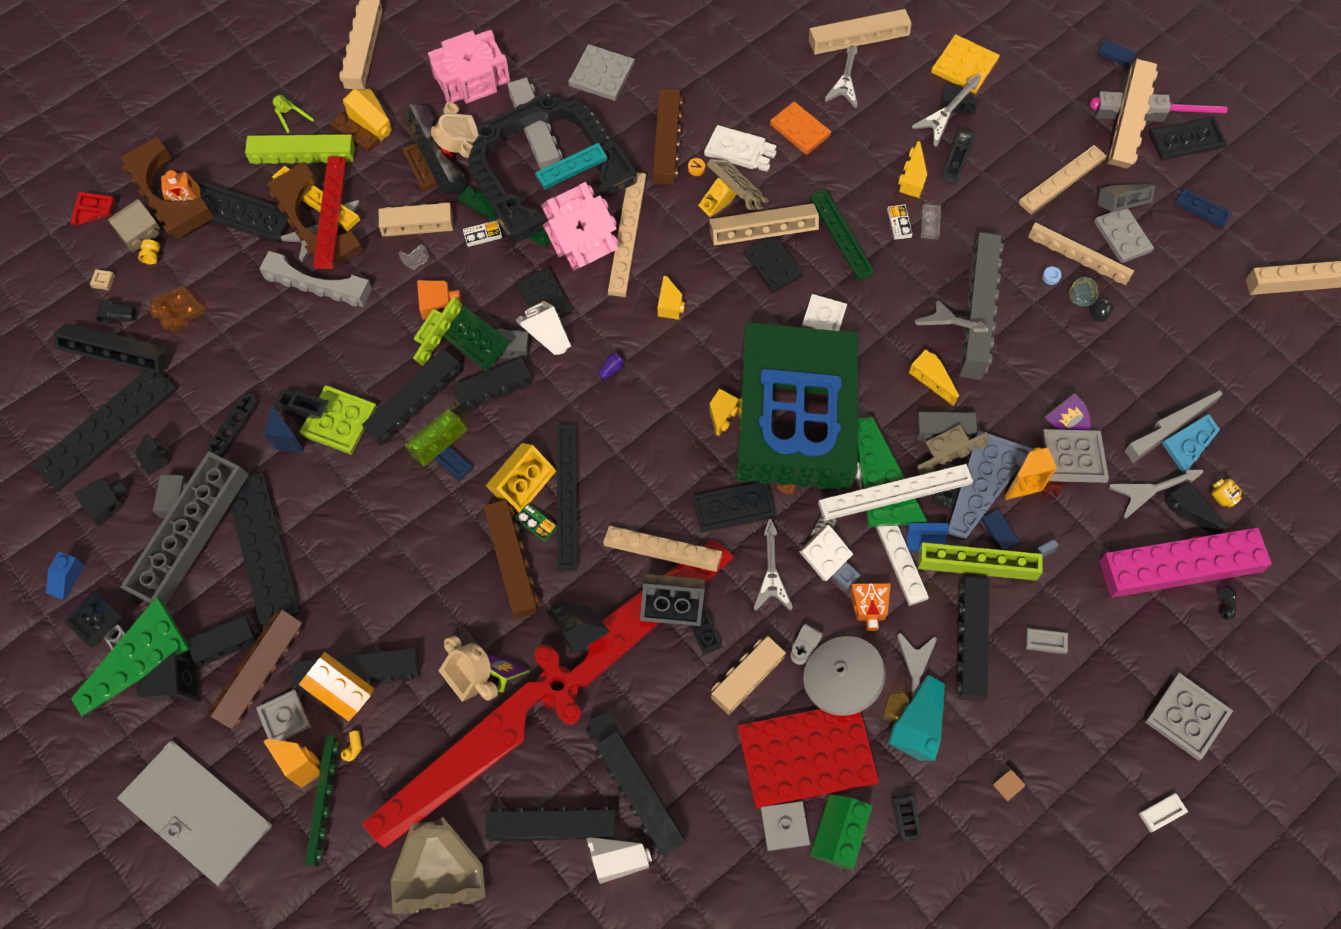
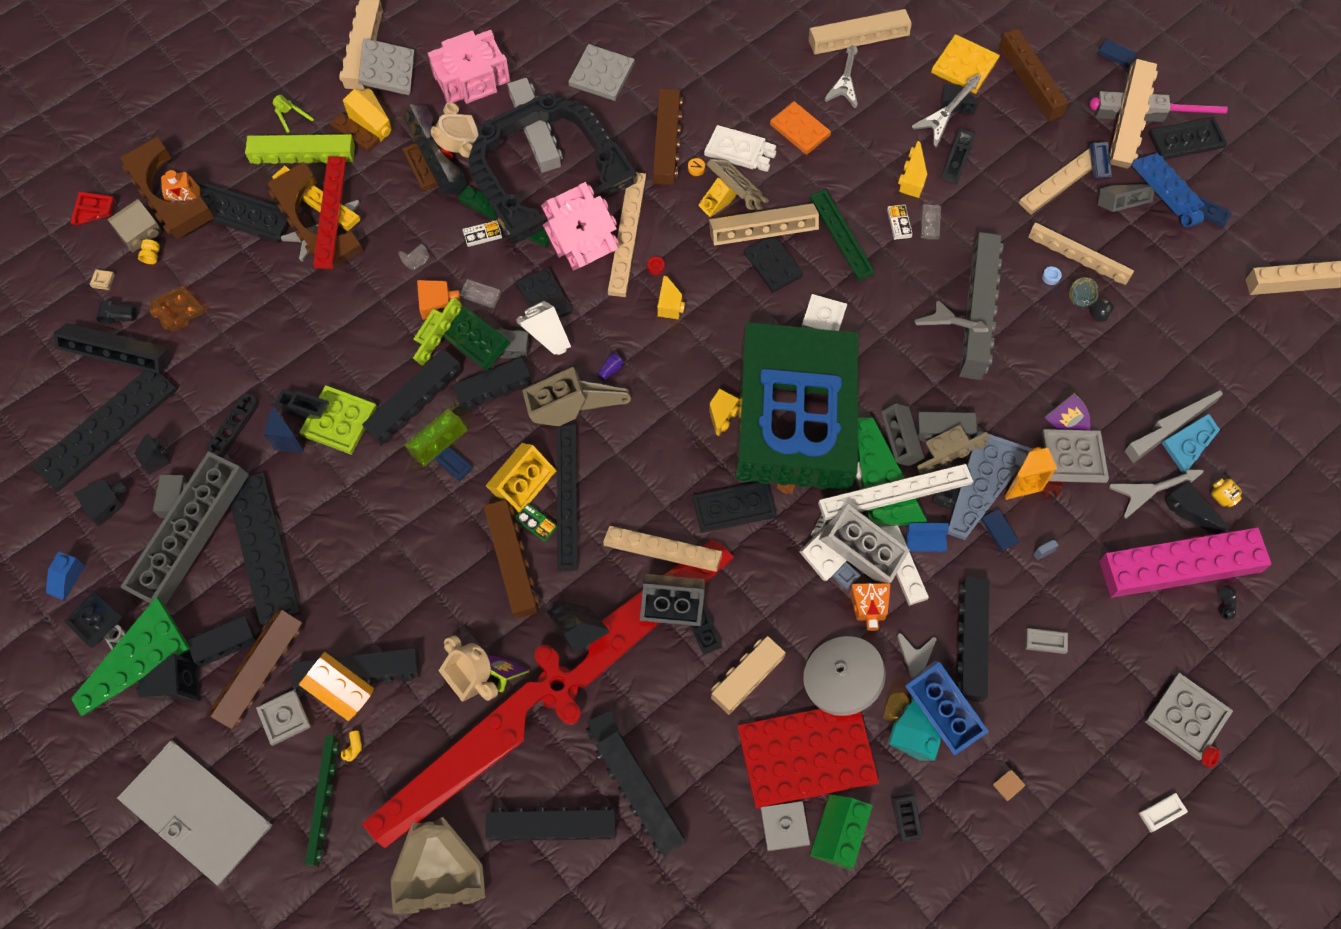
light grey arch [259,251,372,307] -> none
light orange slope [264,739,321,788] -> none
tan brick [379,203,453,237] -> none
teal plate [535,143,607,190] -> none
white slope [587,838,652,884] -> none
piece [754,519,793,611] -> none
light grey piece [791,624,823,665] -> none
yellow slope [909,349,959,406] -> none
lime brick [918,543,1042,581] -> none
light grey plate [1094,208,1154,264] -> none
none -> light grey plate [358,38,414,95]
none -> clear plate [460,279,501,308]
none -> dark tan slope [522,367,631,426]
none -> red tile [647,256,665,275]
none -> light grey slope [819,504,910,584]
none -> dark grey brick [881,404,924,466]
none -> blue slope [905,660,989,756]
none -> reddish brown brick [999,28,1068,122]
none -> dark blue tile [1089,142,1112,179]
none -> blue hinge [1132,153,1205,227]
none -> red tile [1202,745,1220,768]

